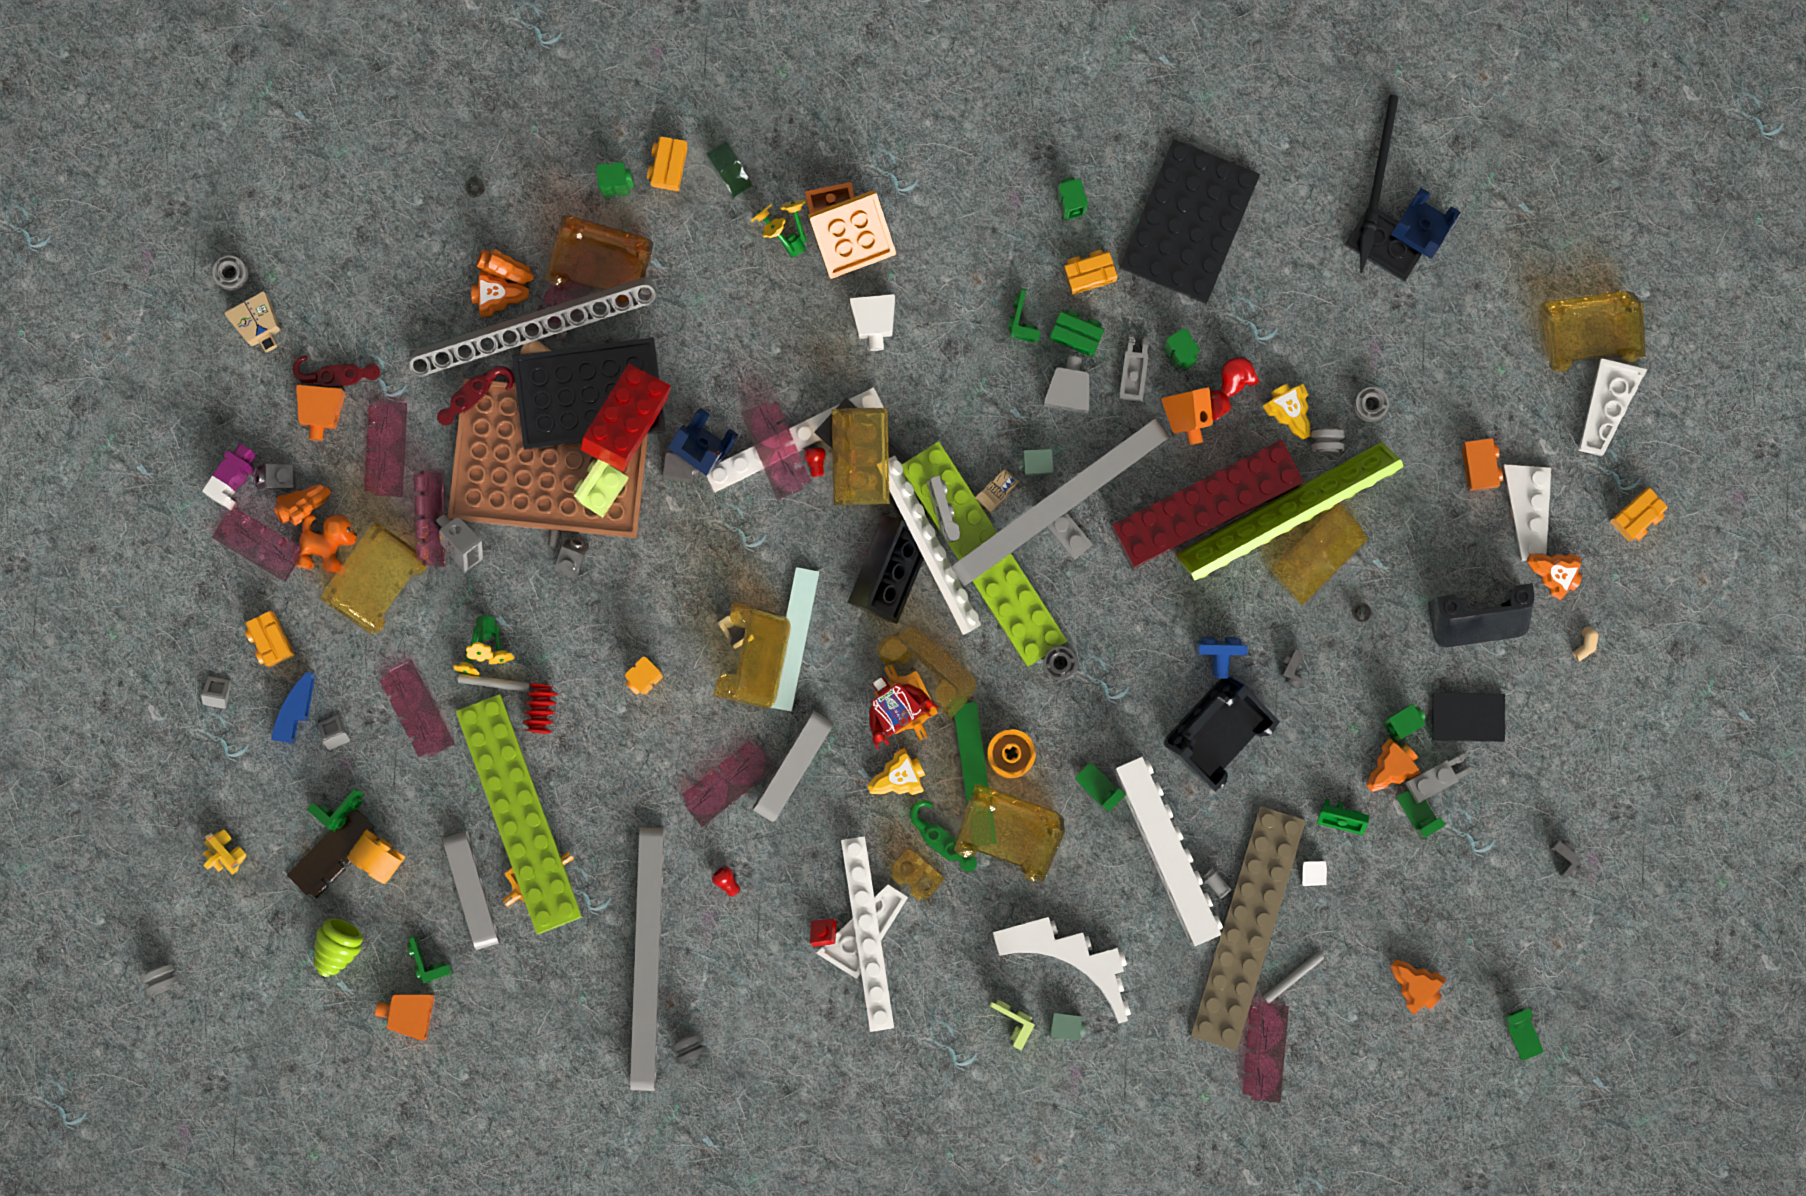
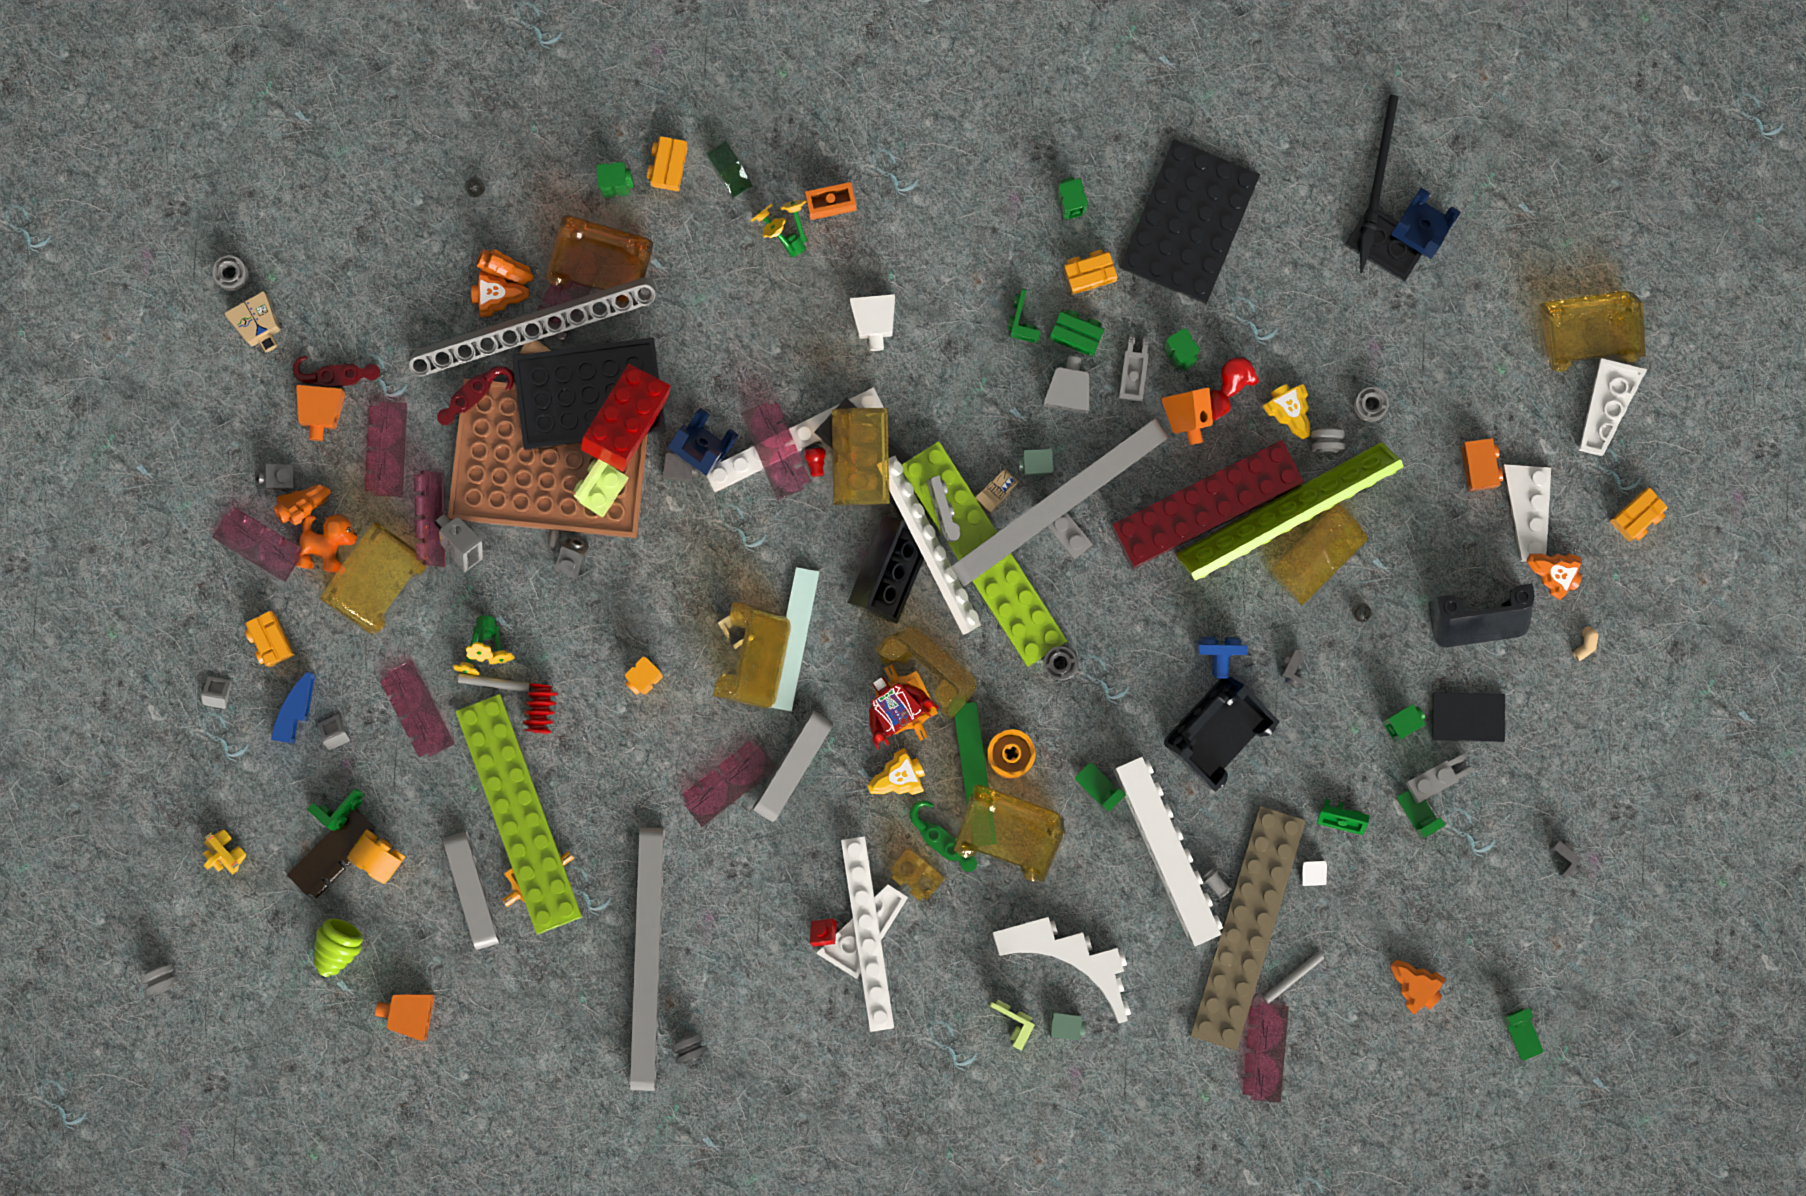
magenta hips [202,443,257,510] -> none
green bracket [407,936,454,983] -> none
red piece [711,866,740,897] -> none
plate [808,190,896,279] -> none
orange rock [1366,738,1422,792] -> none

